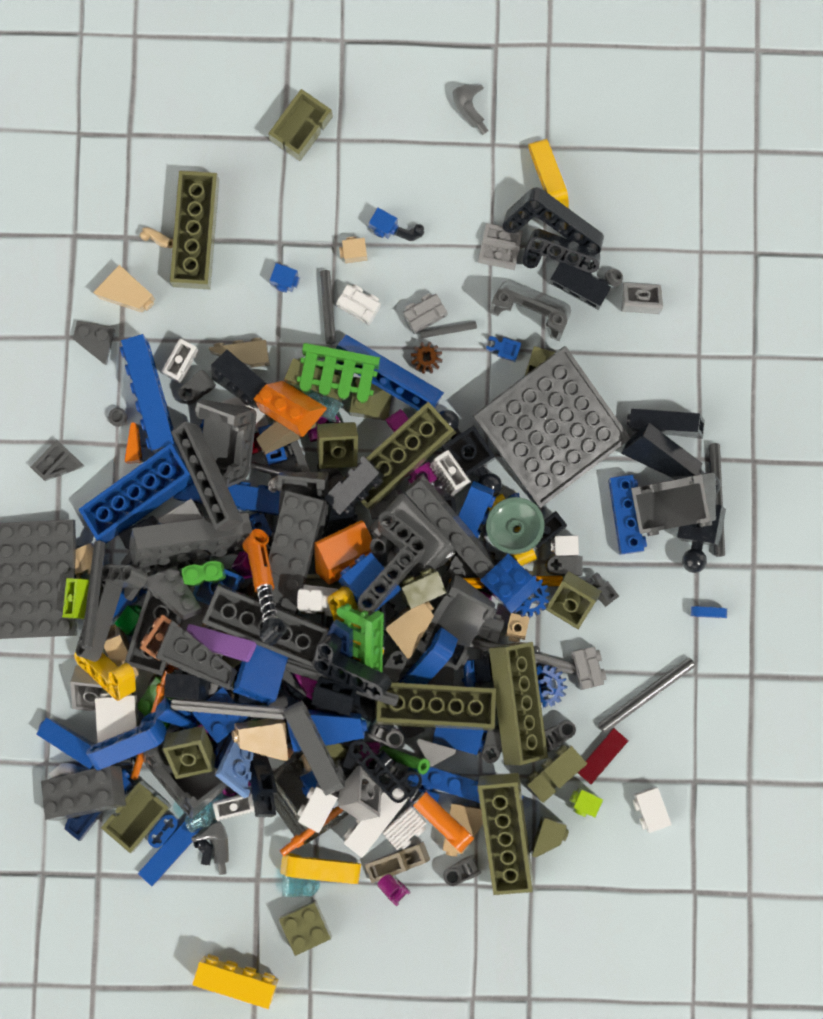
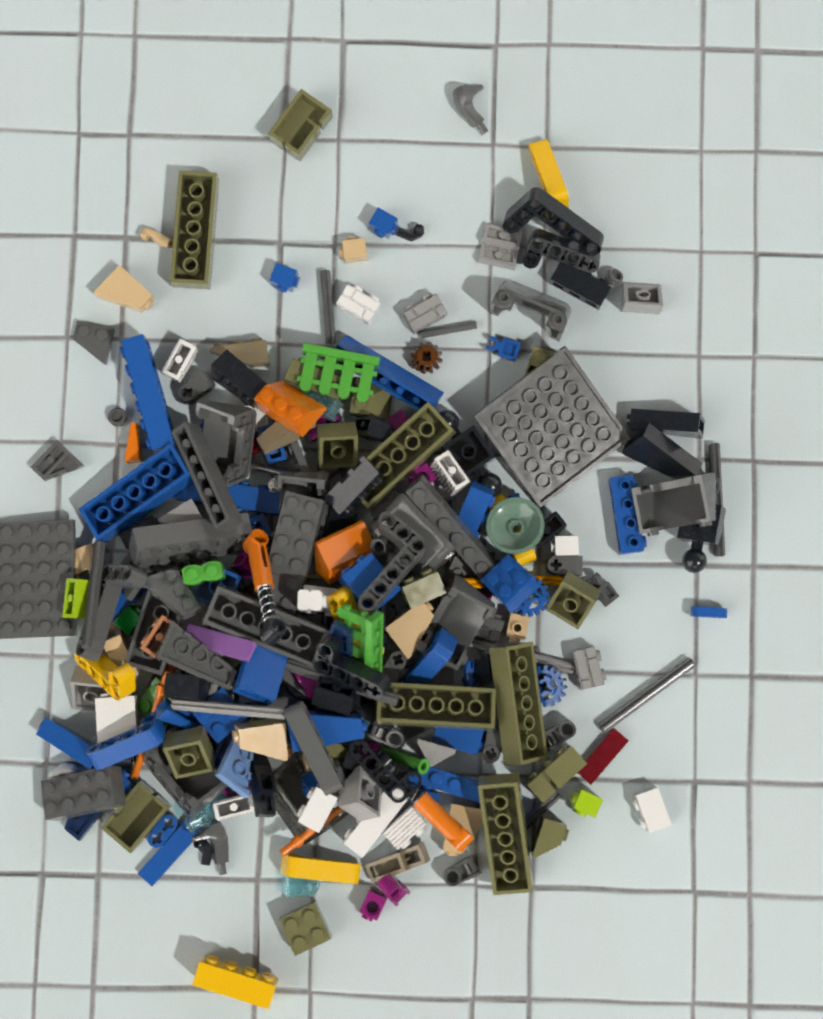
none -> black brick [355,416,393,442]
none -> magenta brick [359,889,387,922]
none -> dark grey axle [525,791,561,829]

